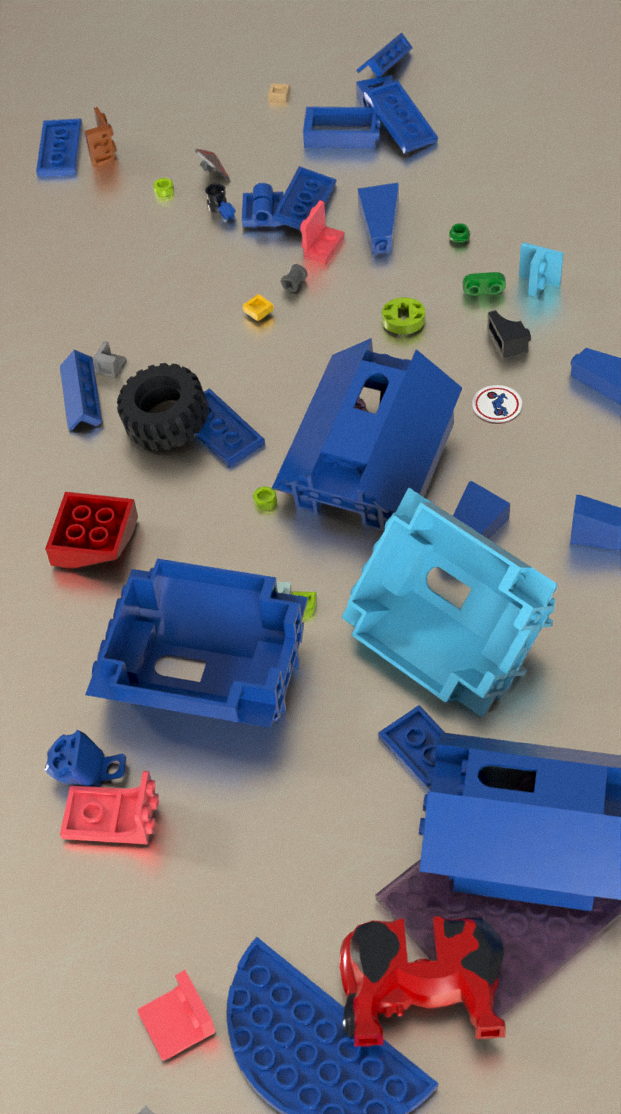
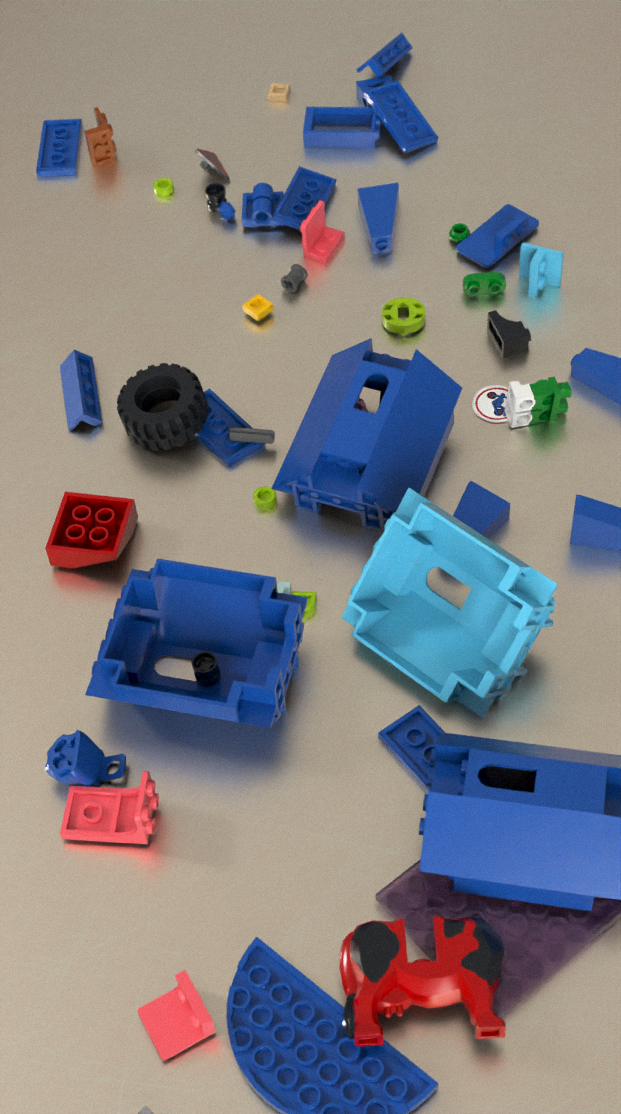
light grey panel [93,341,127,379] -> none
none -> black wheel [192,651,221,687]
none -> dark grey axle [229,427,275,444]
none -> blue bracket [456,204,539,268]
none -> hips [505,377,572,428]

